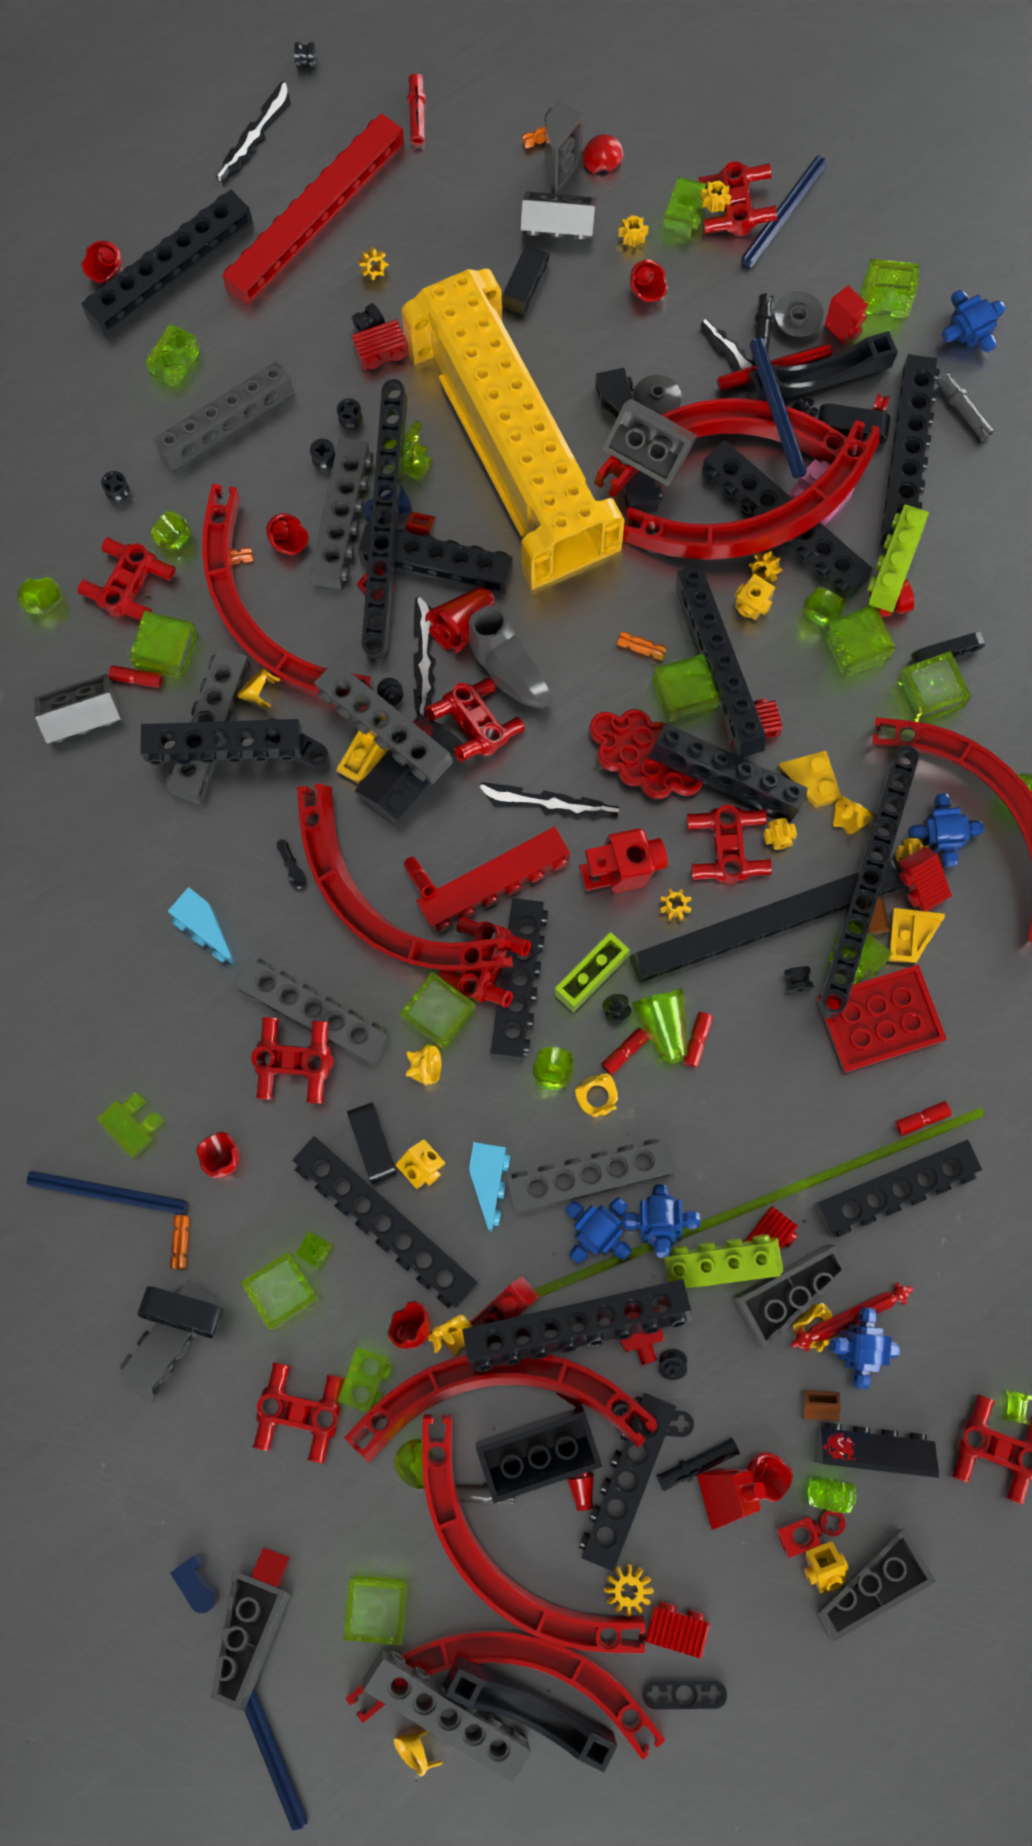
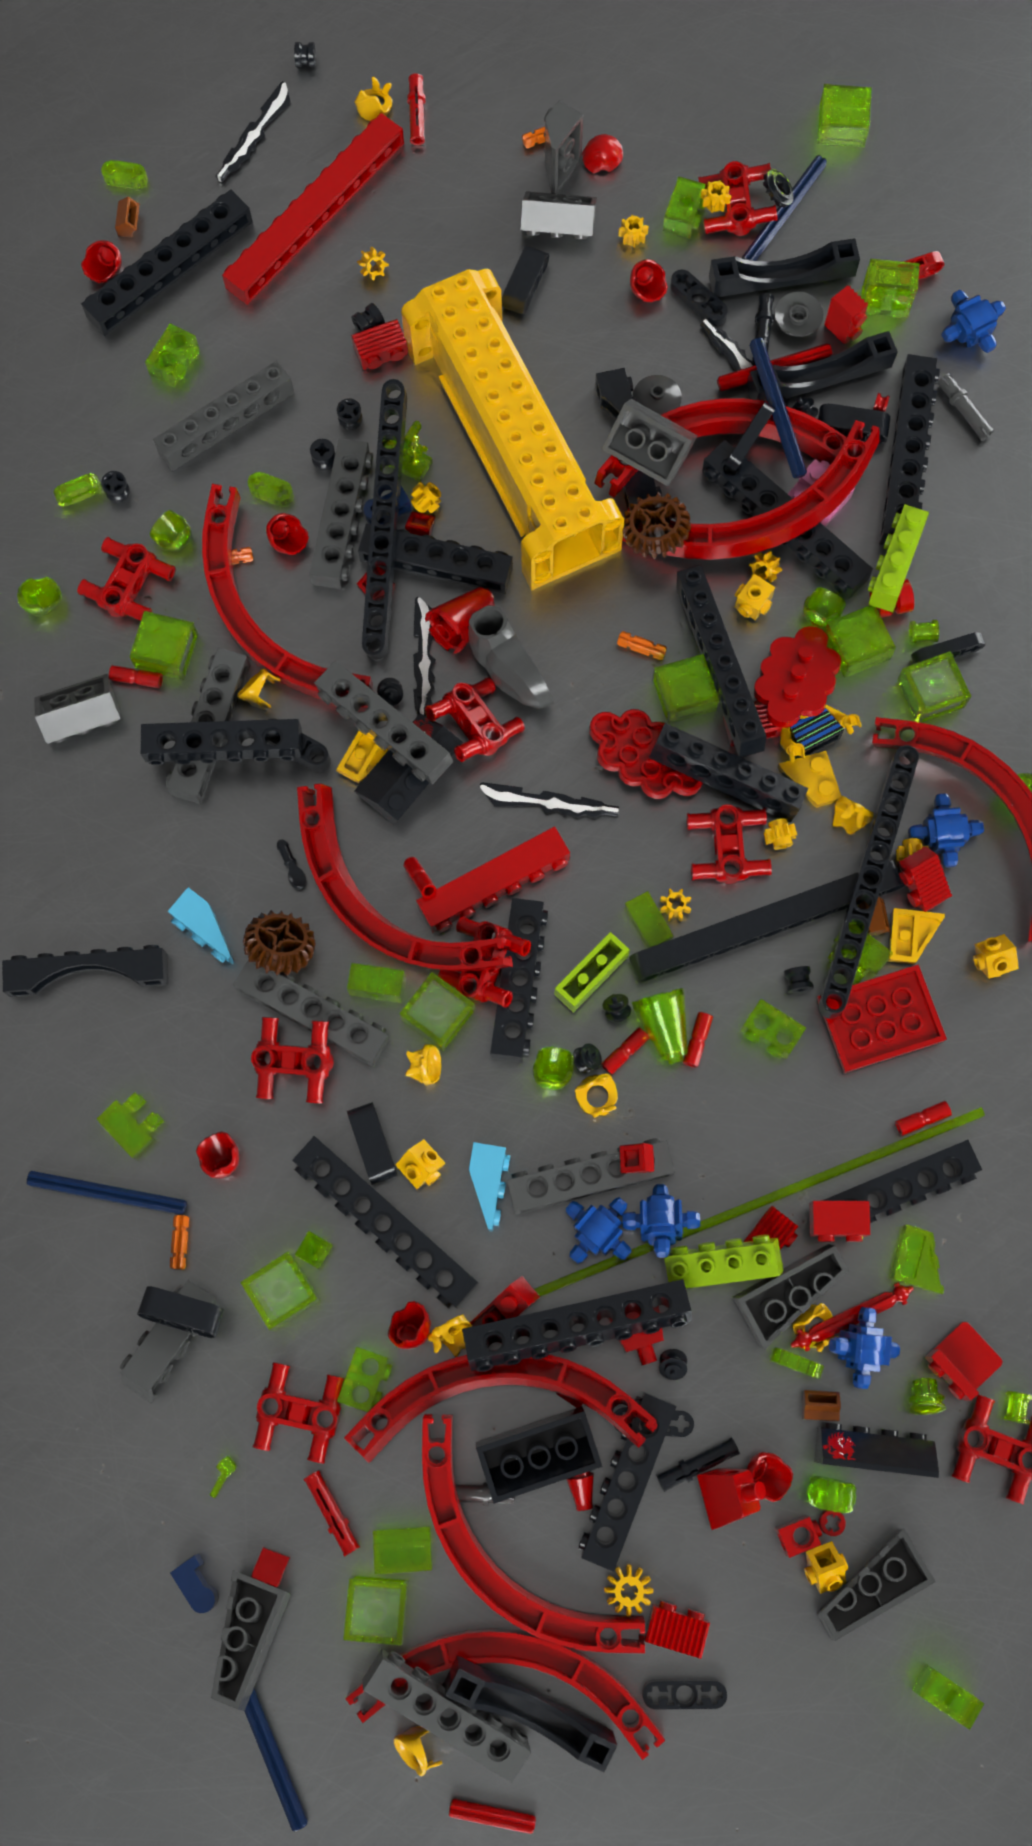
clear neon green hair [394,1438,433,1490] -> none
red piece [579,828,668,895] -> none
none -> black arch [2,945,168,997]
none -> clear neon green beam [53,473,102,506]
none -> clear neon green beam [101,160,148,189]
none -> dark orange piece [115,196,140,237]
none -> clear neon green hand [210,1456,236,1498]
none -> reddish brown gear [243,910,316,976]
none -> clear neon green beam [247,472,294,506]
none -> red pin [303,1470,360,1557]
none -> clear neon green brick [347,963,406,1003]
none -> yellow piece [354,76,393,121]
none -> clear neon green plate [373,1526,433,1574]
none -> yellow gear [411,481,441,514]
none -> red axle [449,1799,536,1834]
none -> black wheel [573,1043,602,1073]
none -> red slope [619,1143,654,1173]
none -> reddish brown gear [622,492,691,560]
none -> clear neon green plate [625,891,674,948]
none -> black beam [670,269,728,326]
none -> black arch [709,238,860,297]
none -> black beam [725,402,775,471]
none -> clear neon green brick [741,999,806,1059]
none -> red plate [754,626,841,728]
none -> black gear [763,169,794,208]
none -> clear neon green beam [770,1347,825,1380]
none -> torso [780,704,862,763]
none -> red brick [809,1201,871,1242]
none -> clear neon green piece [817,84,872,147]
none -> clear neon green wing [890,1225,944,1294]
none -> red piece [895,251,945,284]
none -> clear neon green piece [908,1378,946,1415]
none -> clear neon green bush [909,619,939,644]
none -> clear neon green brick [912,1664,985,1730]
none -> red bracket [924,1322,1003,1401]
none -> yellow brick [973,934,1019,979]

